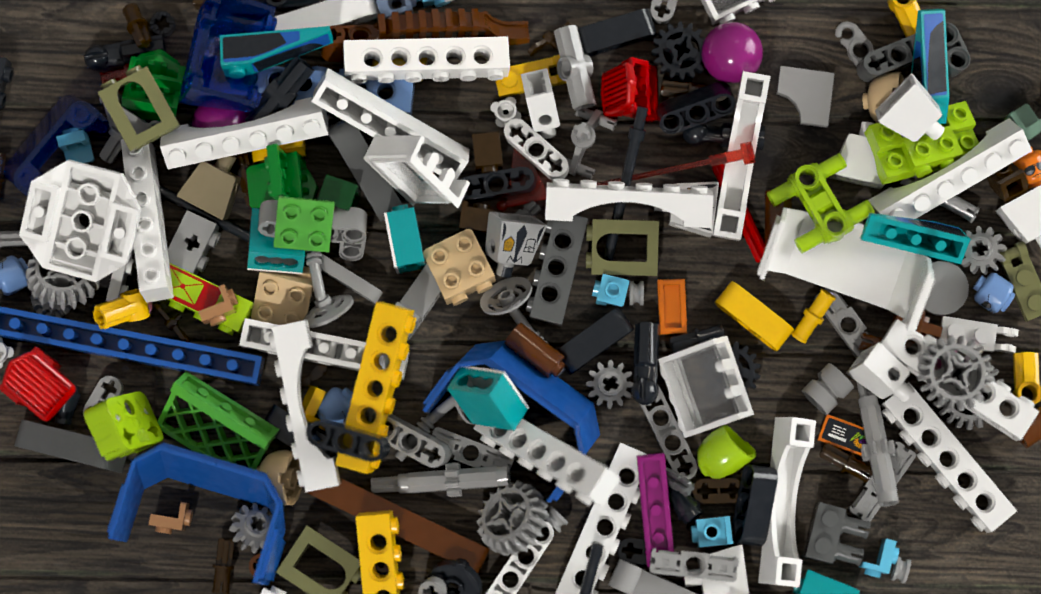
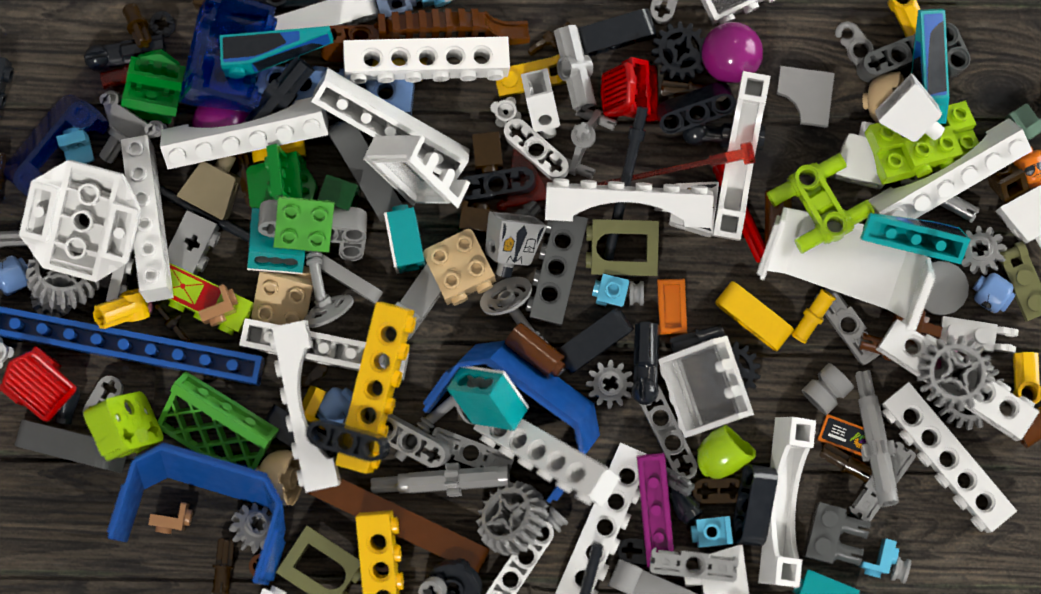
olive panel [98,65,180,153] -> none
white torso [846,342,915,403] -> none

